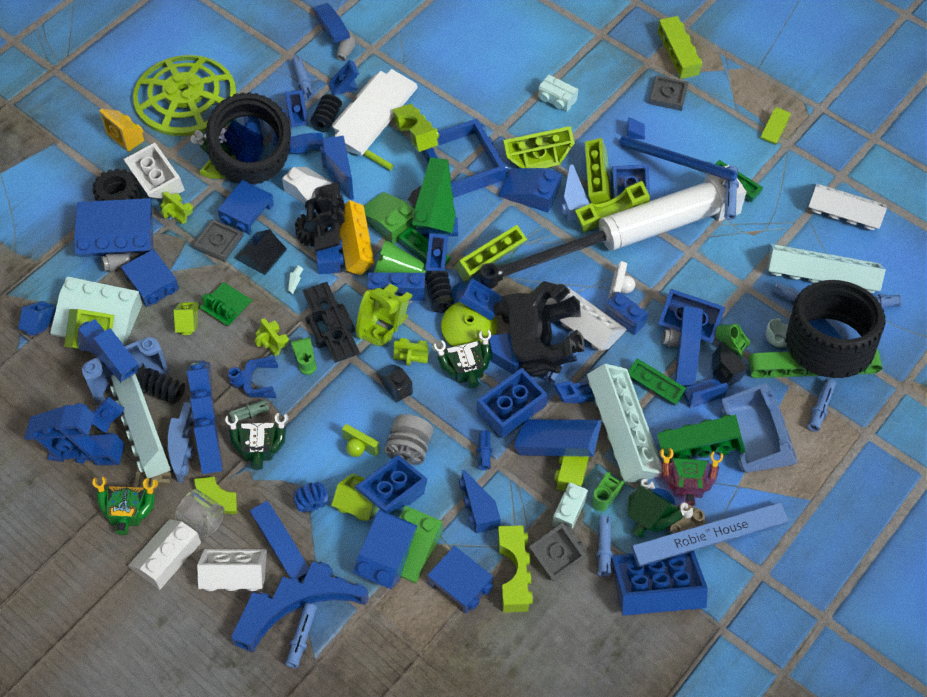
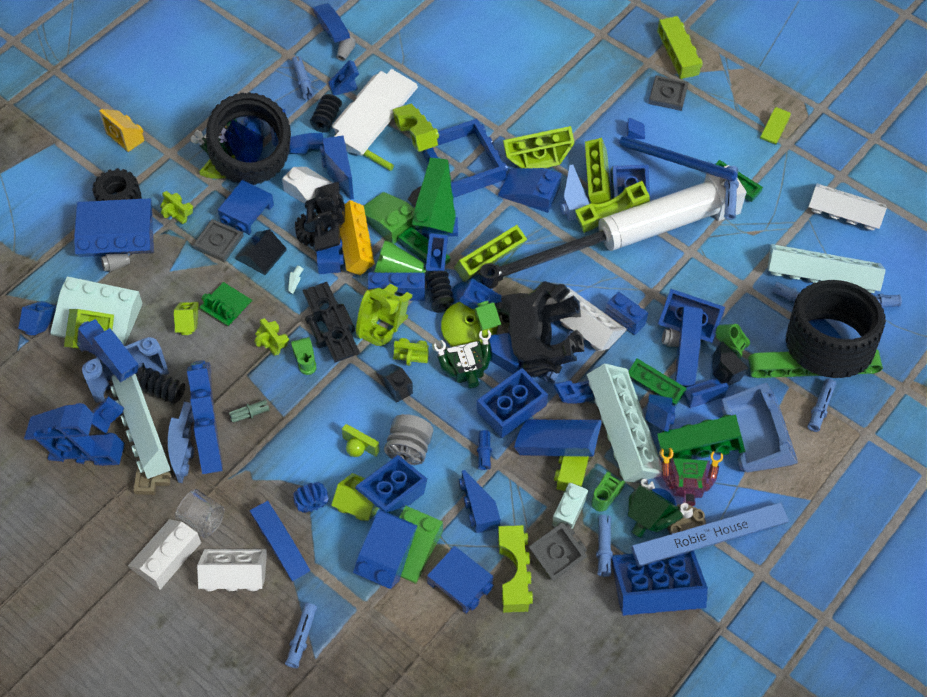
torso [93,476,158,535] -> none
blue panel [121,249,179,307] -> none
white slope [124,143,185,198] -> none
lime dish [133,55,237,136] -> none
lime tile [194,477,238,514] -> none
torso [226,413,289,470] -> none
blue piece [228,356,278,398] -> none
blue arch [231,561,369,652] -> none
blue slope [284,89,309,127] -> none
light aqua brick [538,75,578,112] -> none
white tile [608,261,635,300] -> none
light aqua hair [765,318,788,348] -> none
none -> bright green brick [474,301,501,331]
none -> blue slope [645,394,676,431]

